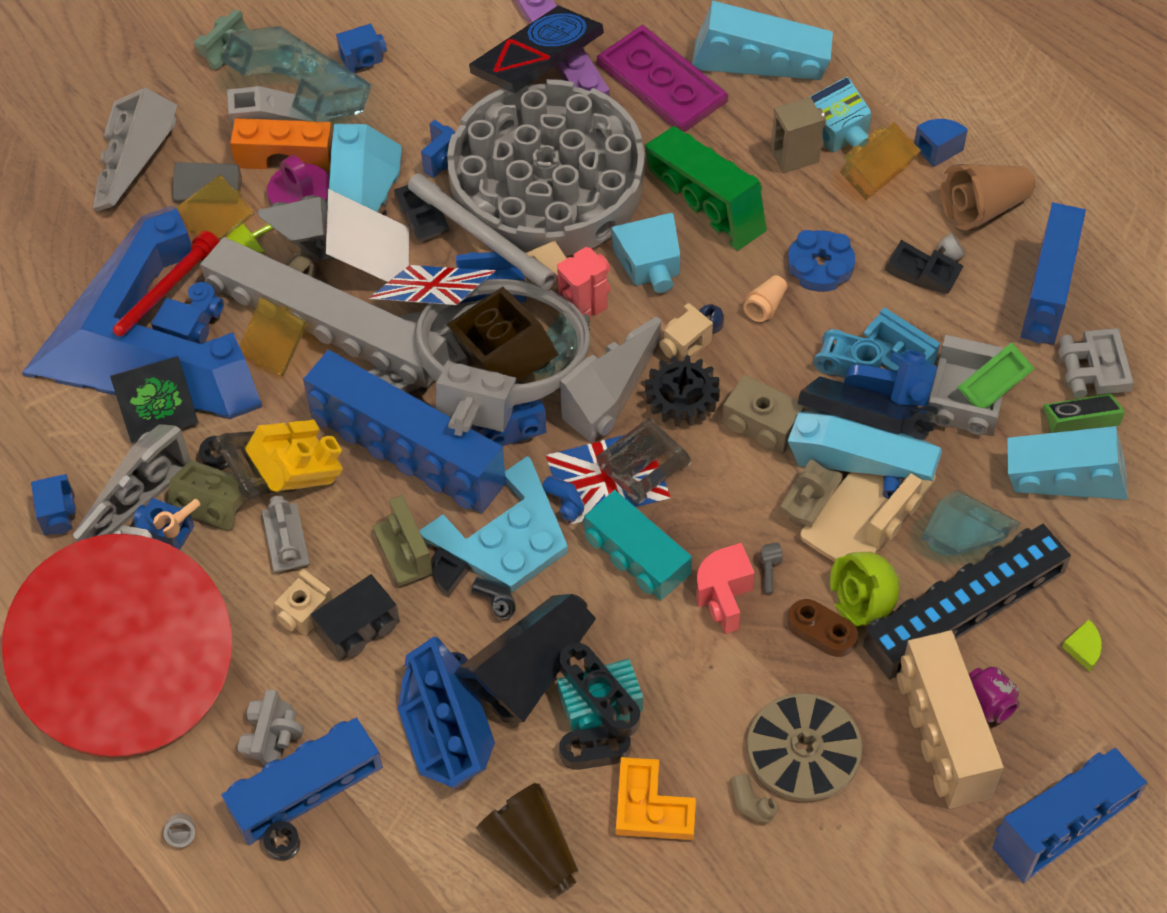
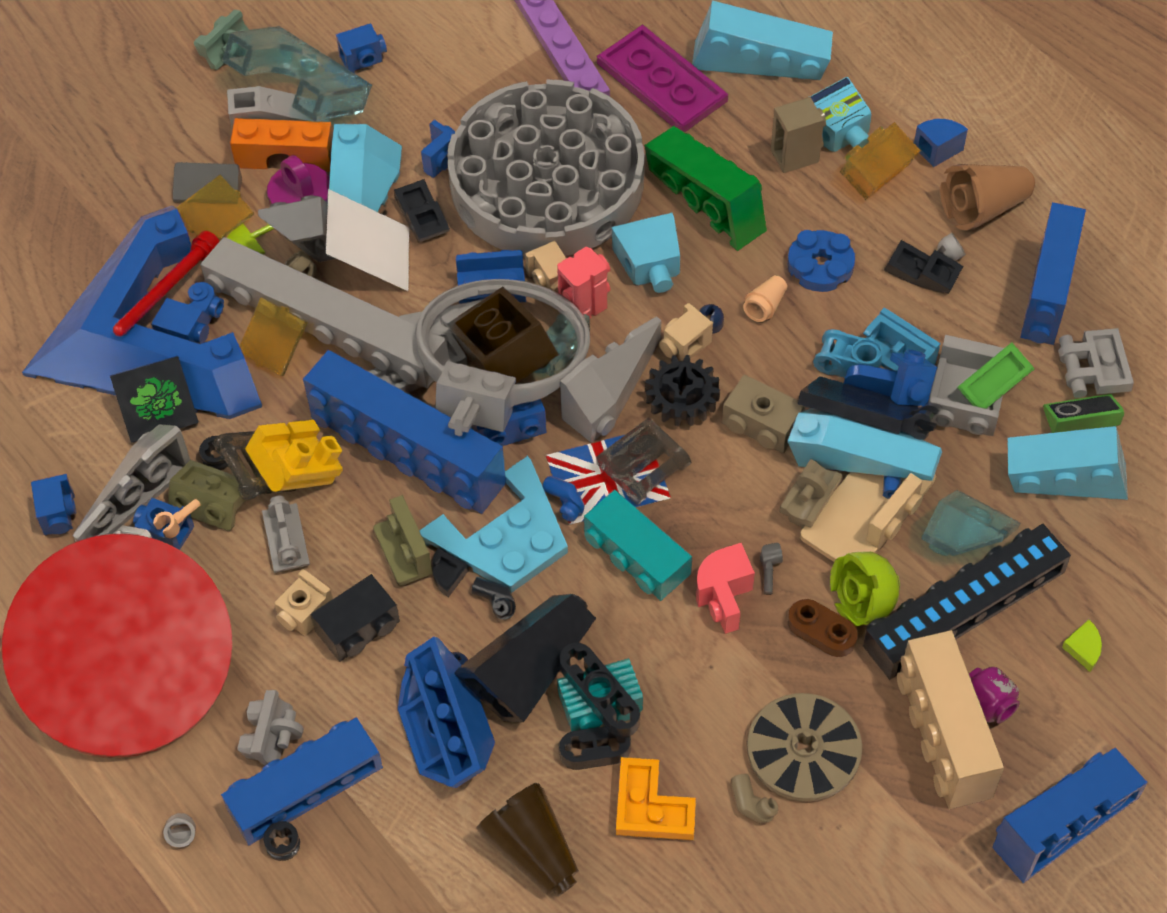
light grey wedge [93,88,177,212] -> none
sticker [368,265,496,305] -> none
light grey piece [408,173,557,290] -> none
black tile [469,5,604,94] -> none

